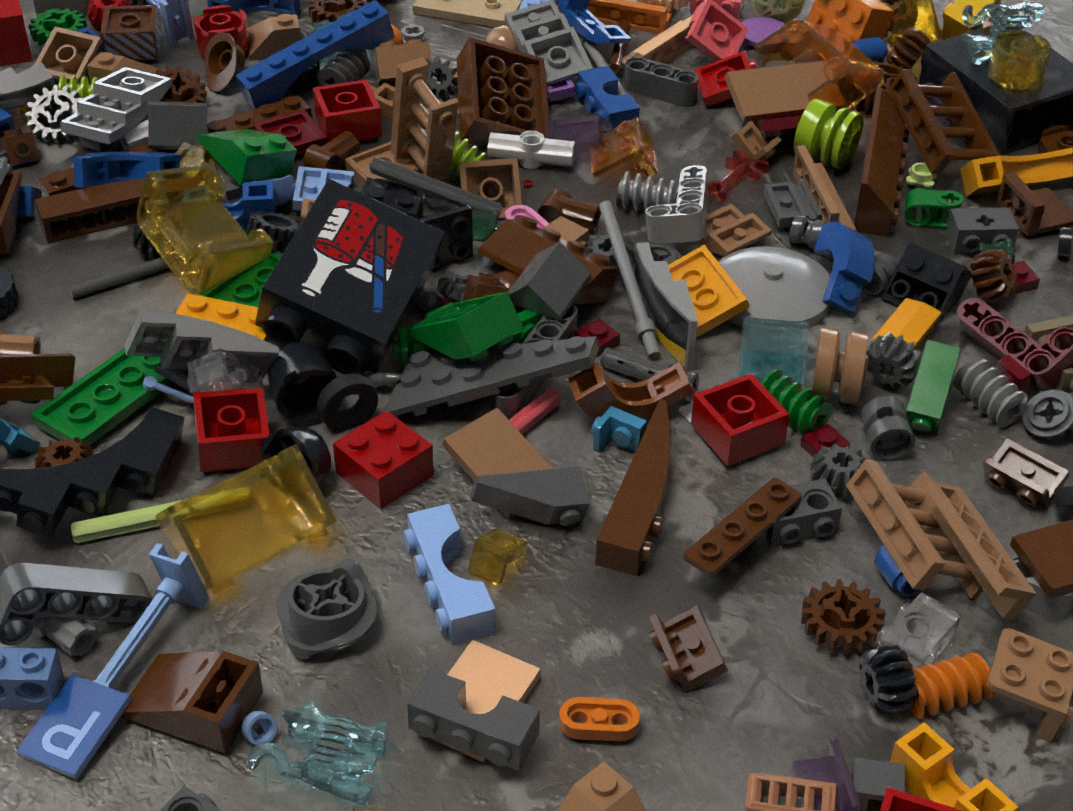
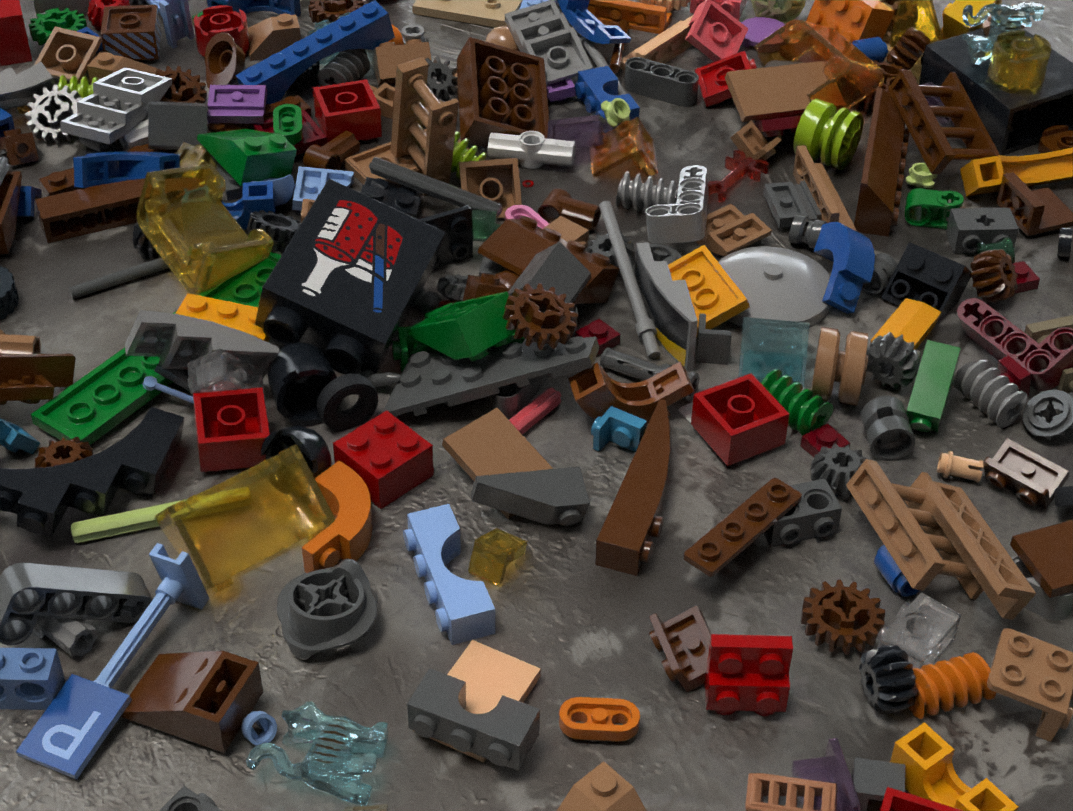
none -> medium lavender plate [207,85,267,124]
none -> green plate [273,104,303,145]
none -> orange arch [302,461,373,573]
none -> reddish brown gear [503,283,578,350]
none -> yellowish green plate [601,98,630,127]
none -> dark grey panel [696,313,731,365]
none -> red plate [705,634,793,716]
none -> light nougat pin [937,451,984,483]

